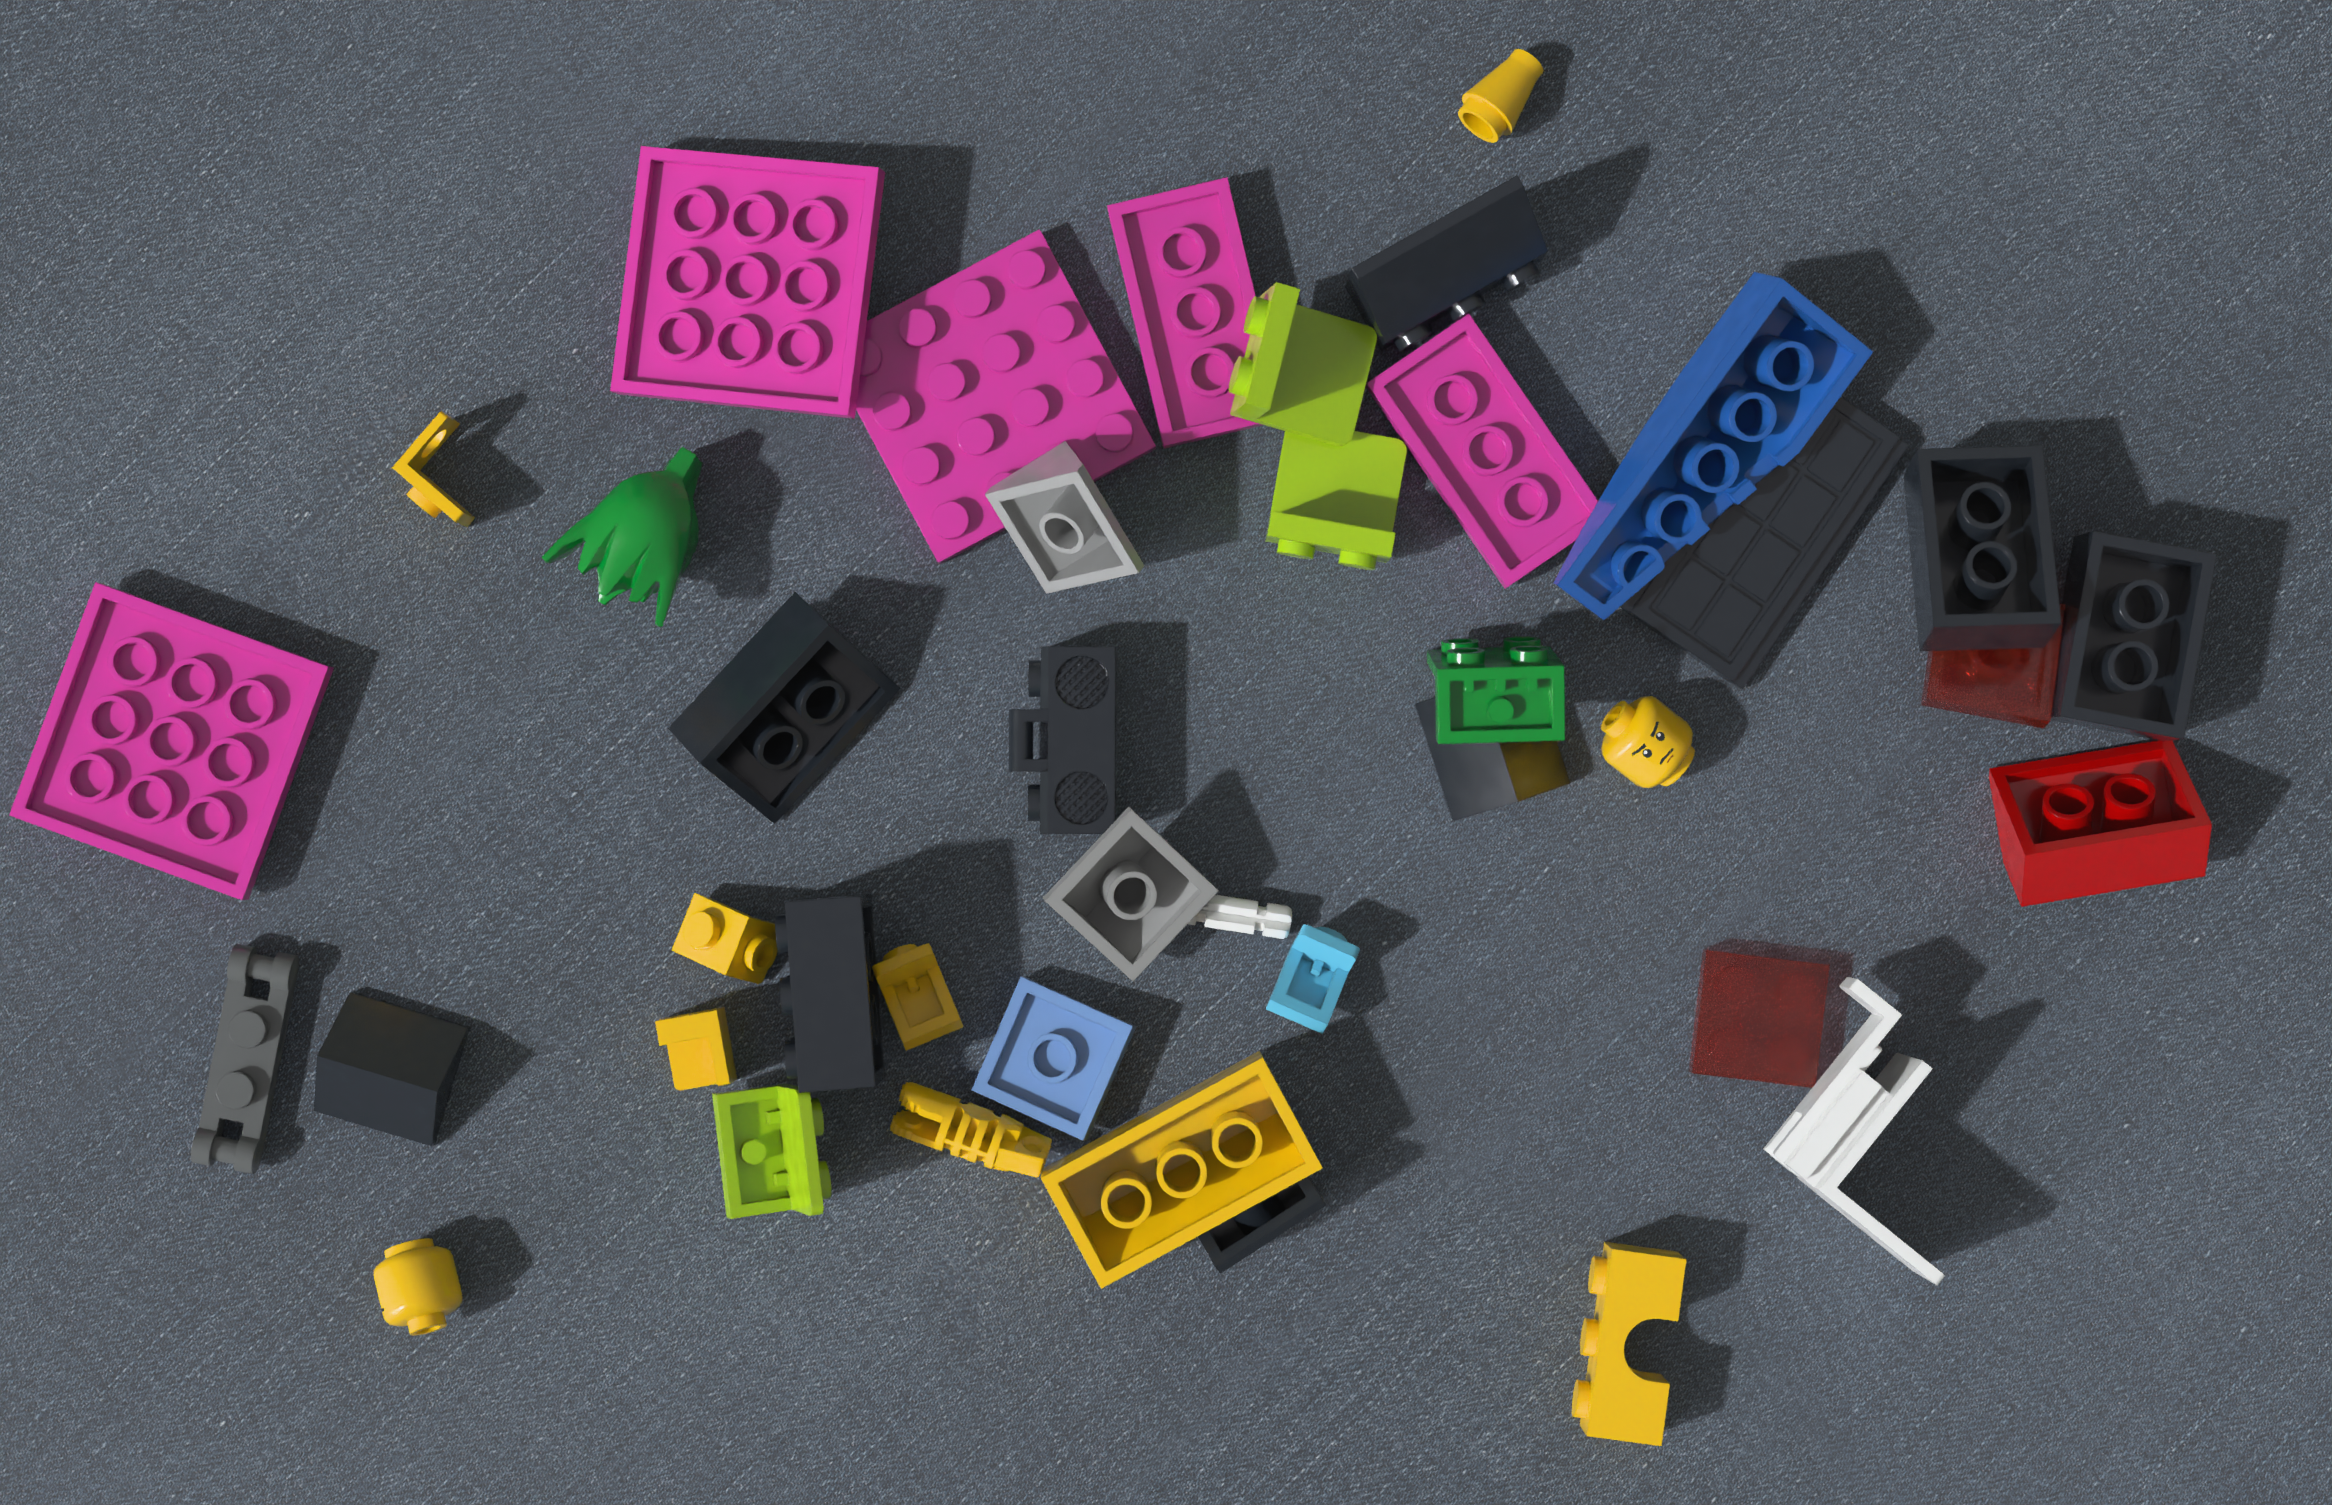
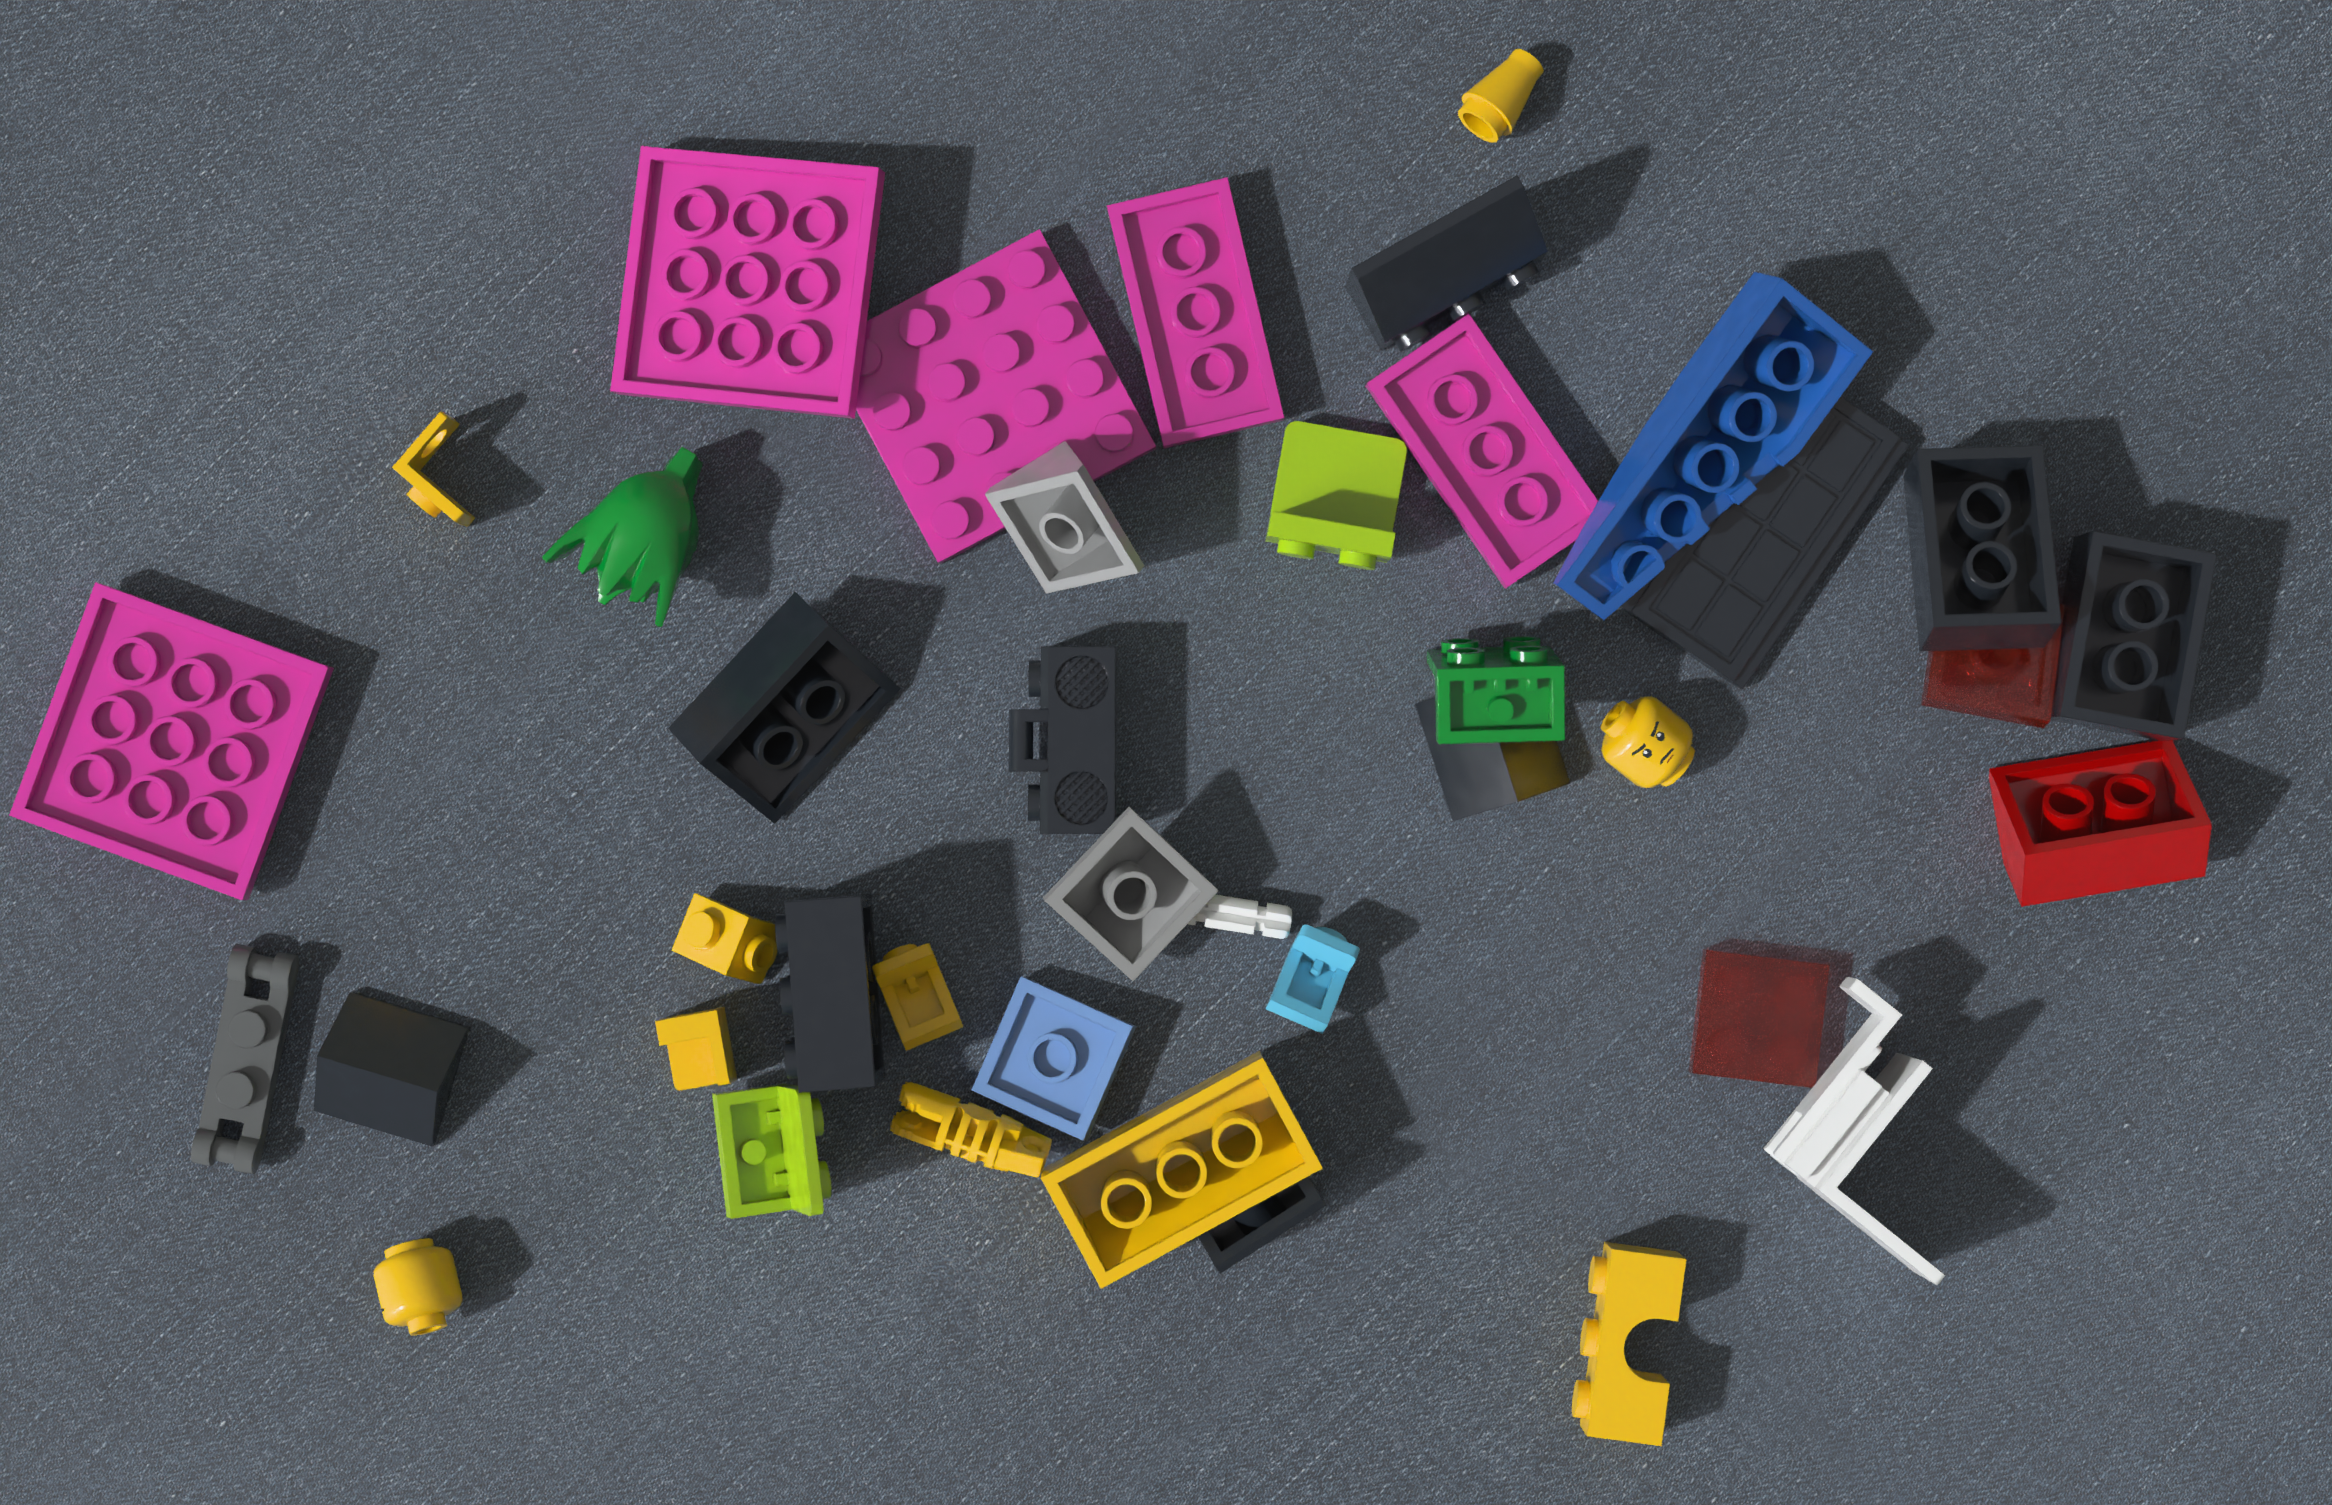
lime bracket [1229,282,1377,446] -> none

